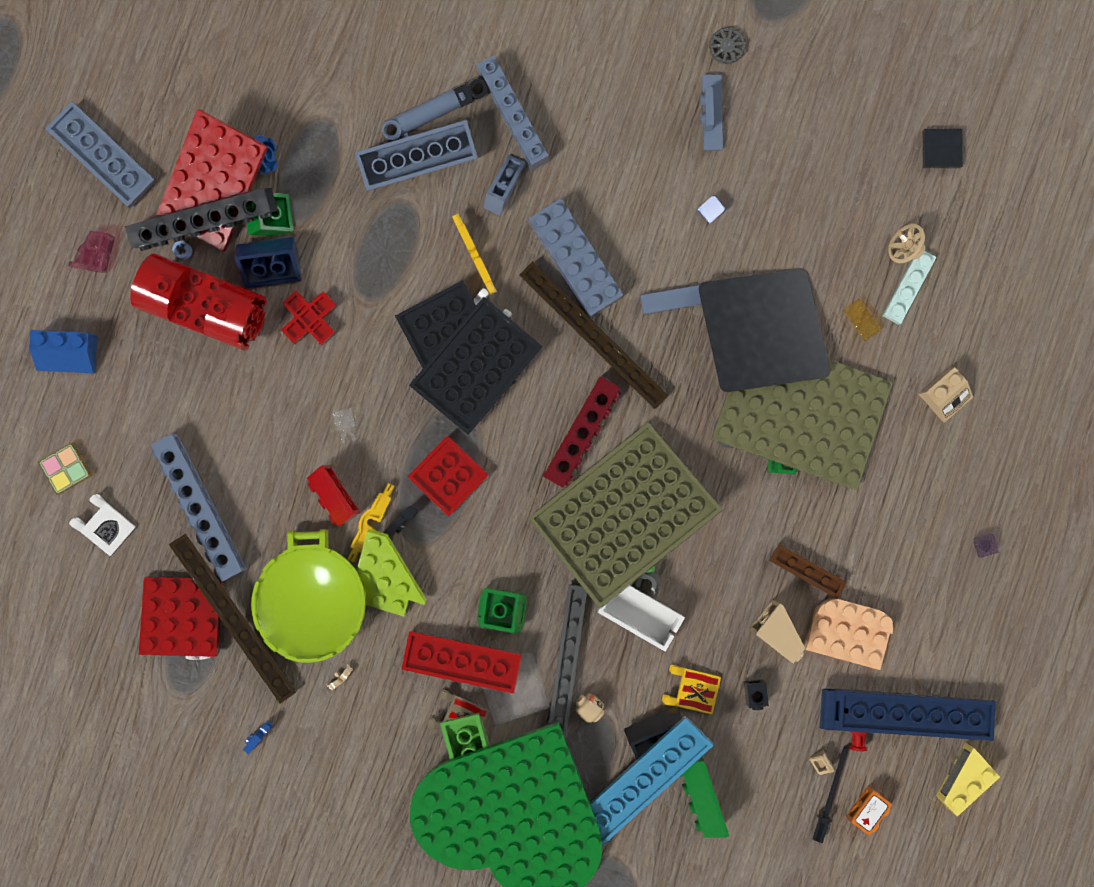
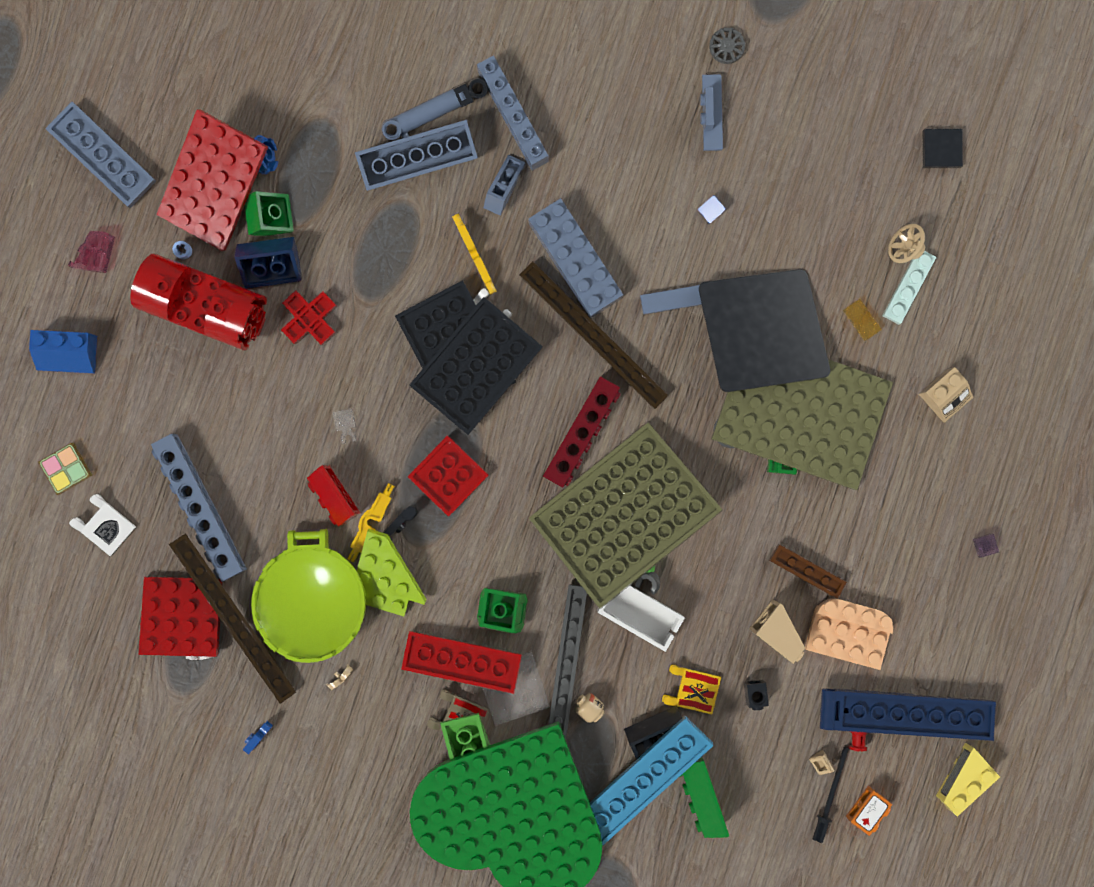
black brick [125,188,278,251] -> none

